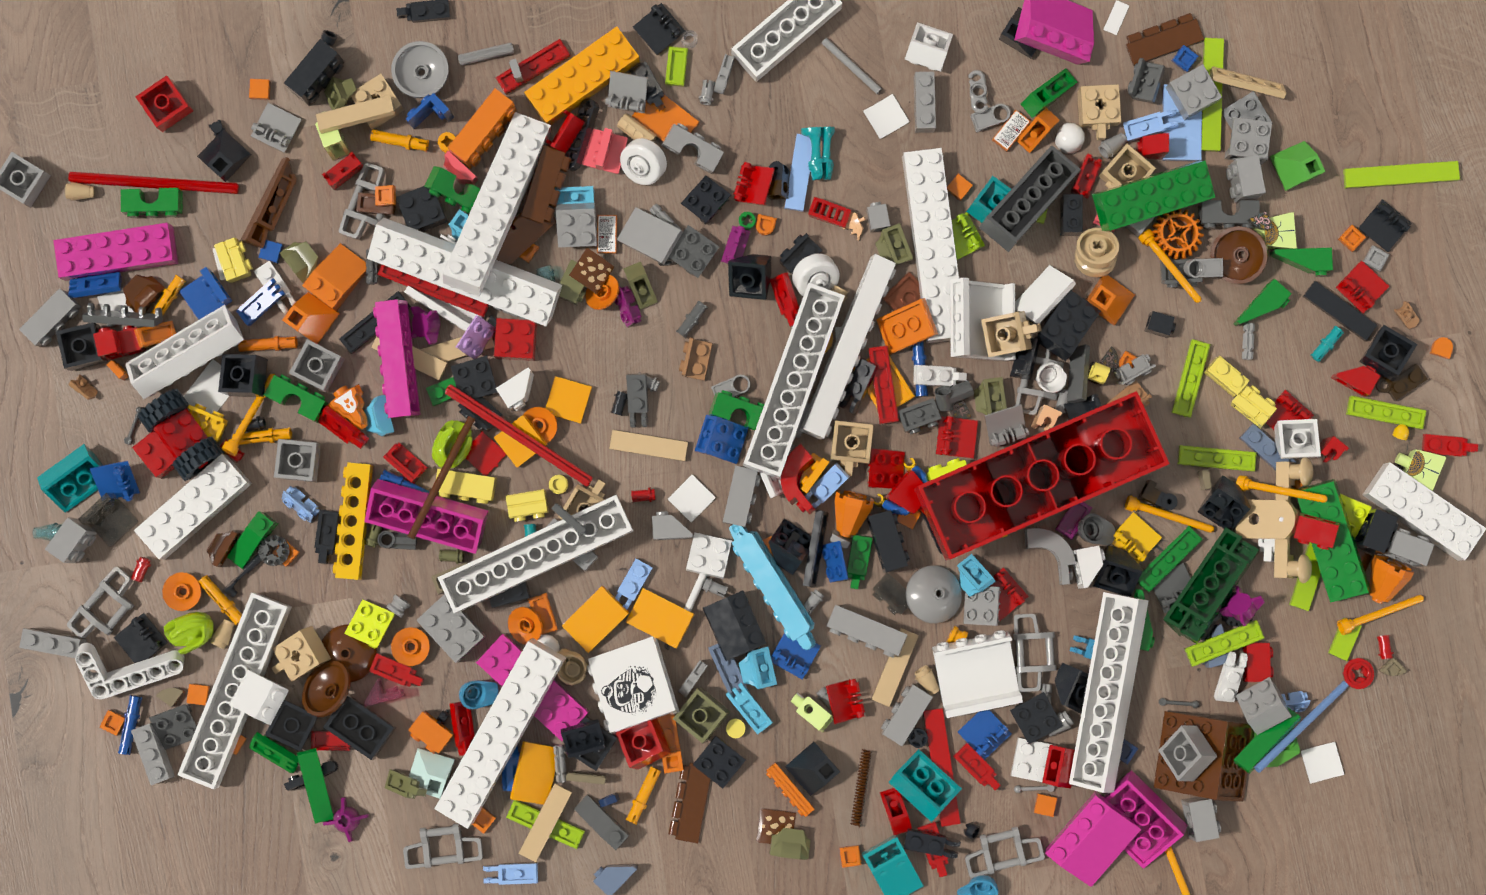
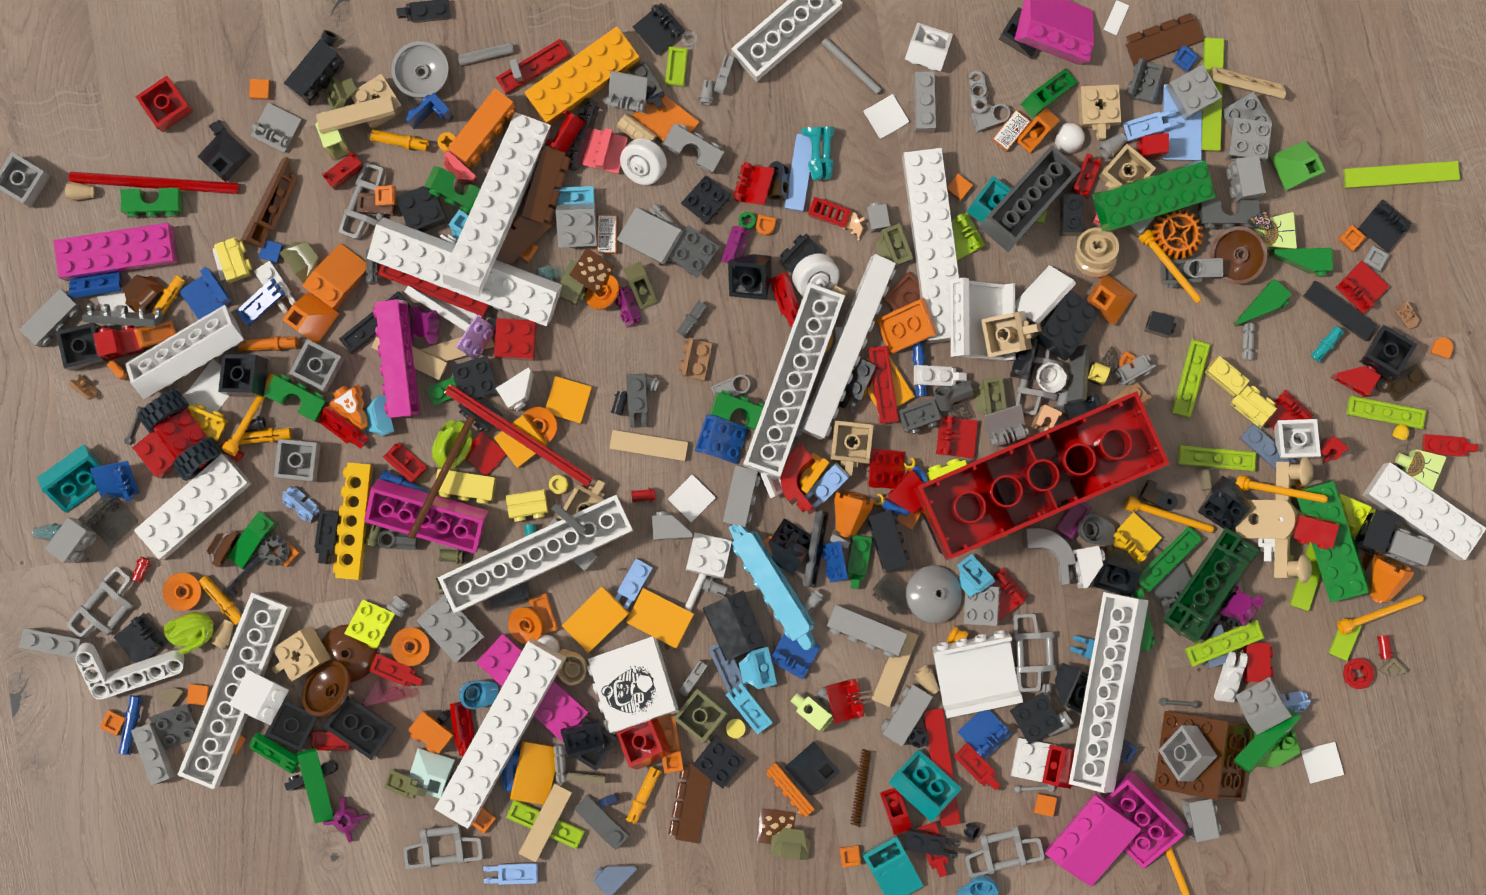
medium blue piece [1254,681,1349,773] -> none

